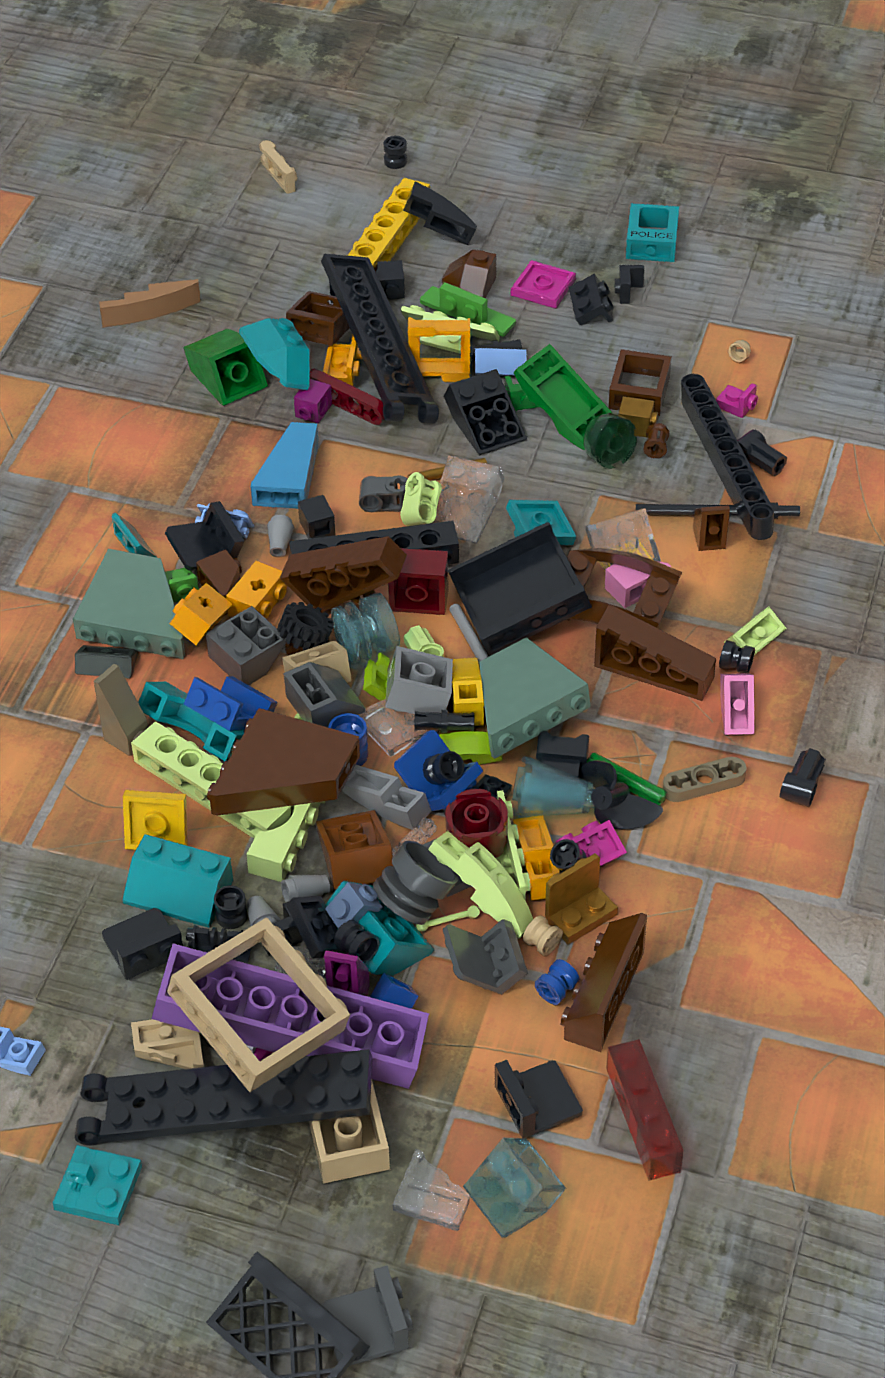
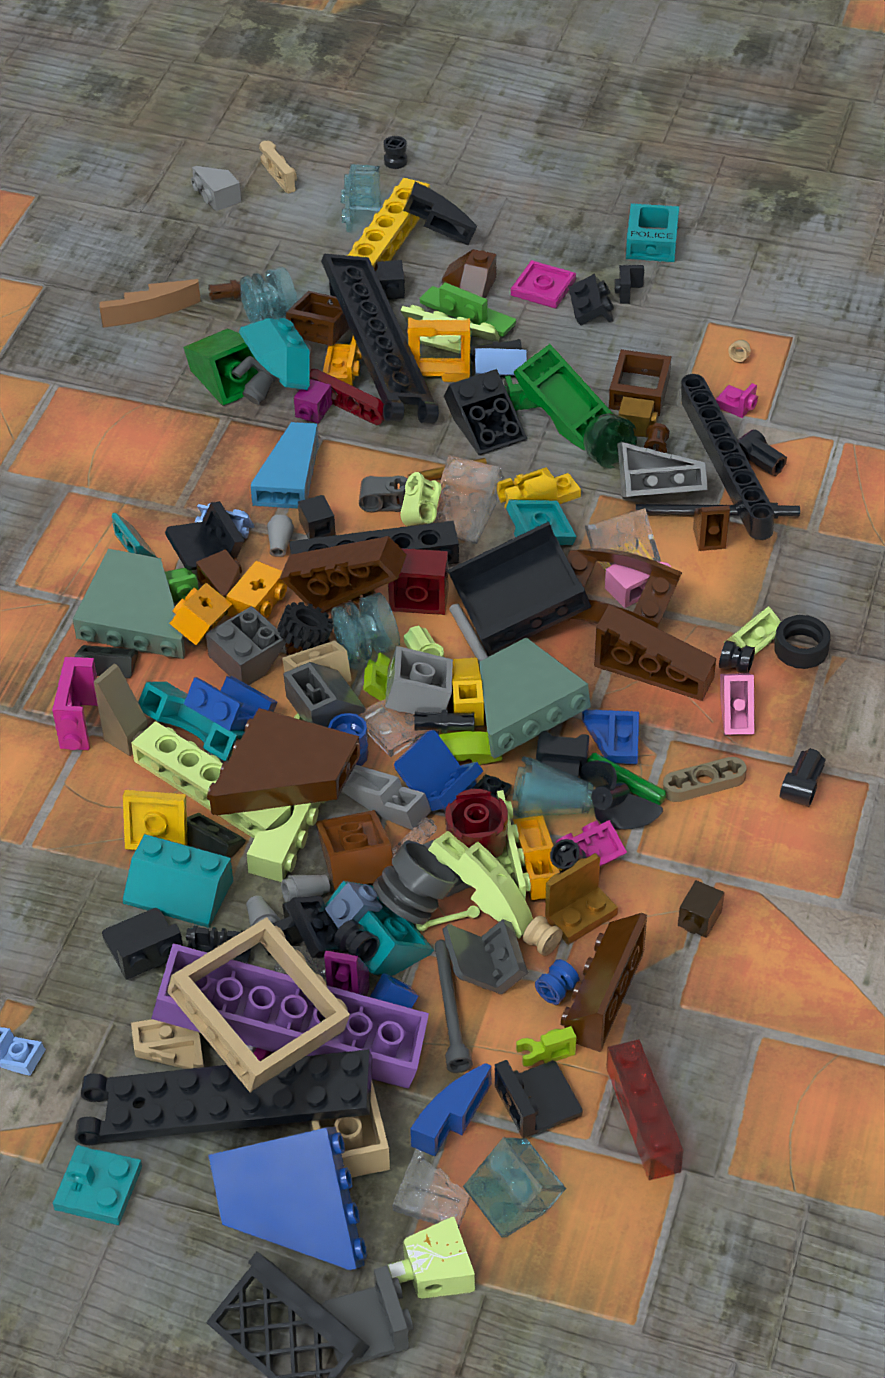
black wheel [214,885,248,929] -> none
black wheel [423,751,464,785] -> none
none -> dark pink window [52,657,98,750]
none -> pearl dark grey slope [187,813,246,858]
none -> light grey slope [191,166,241,211]
none -> reddish brown pin [208,279,260,301]
none -> slope [208,1126,367,1270]
none -> dark grey piece [232,356,299,405]
none -> clear light blue wheel [240,266,297,324]
none -> clear light blue bracket [341,164,381,232]
none -> yellowish green torso [387,1217,475,1299]
none -> blue slope [410,1063,492,1157]
none -> dark grey piece [435,940,473,1073]
none -> yellow plate [497,467,581,509]
none -> lime plate [516,1026,576,1067]
none -> blue wing [582,709,639,764]
none -> light grey wedge [618,442,707,497]
none -> dark brown brick [678,880,725,938]
none -> black tyre [774,615,830,669]

